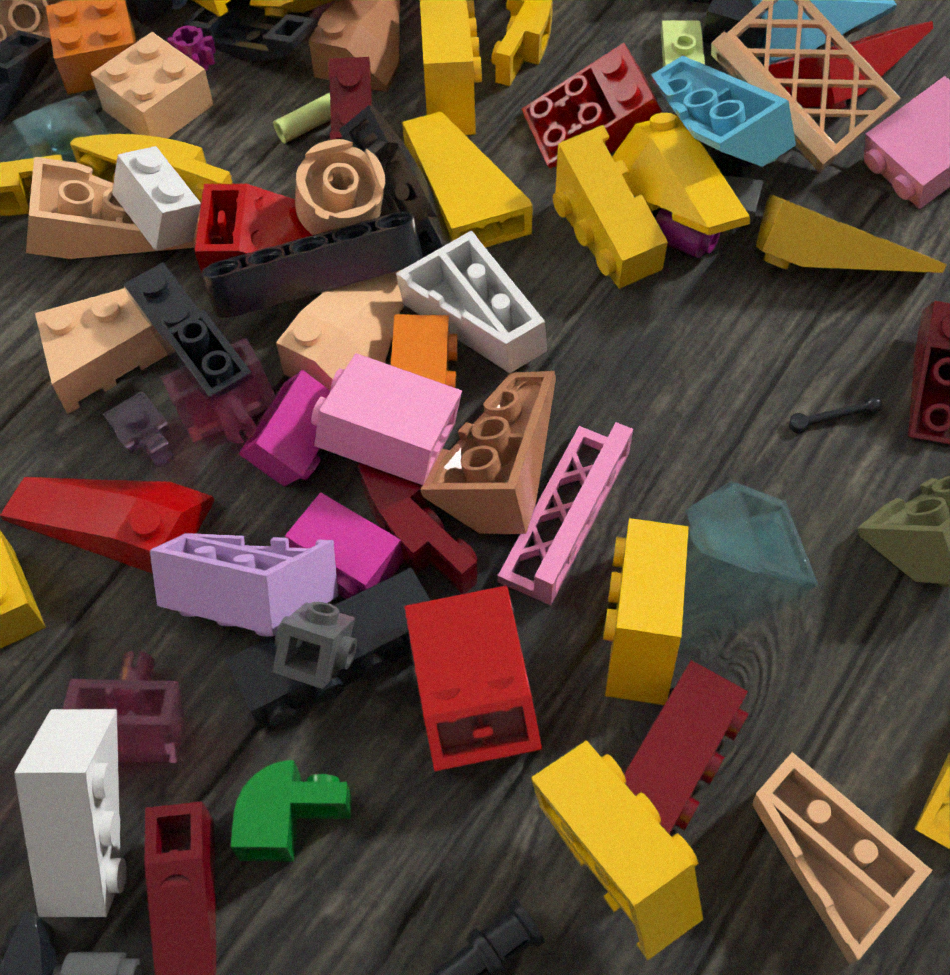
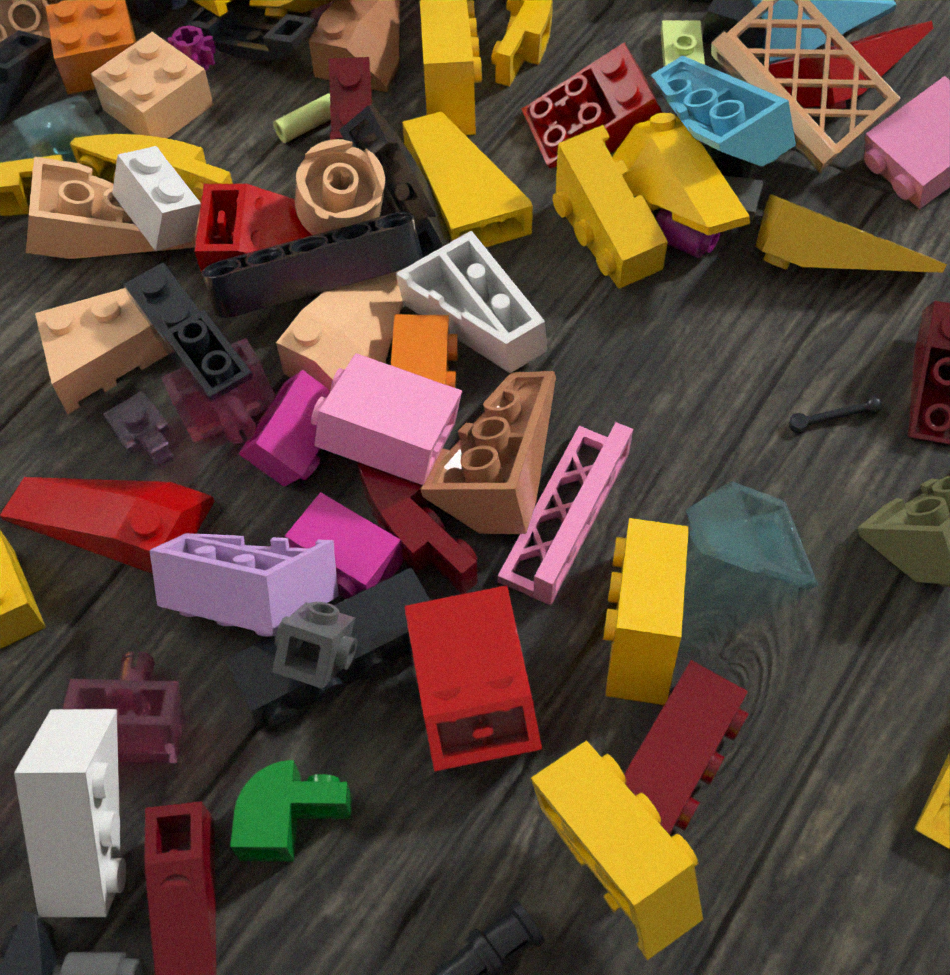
light nougat wedge [752,752,933,964] -> none

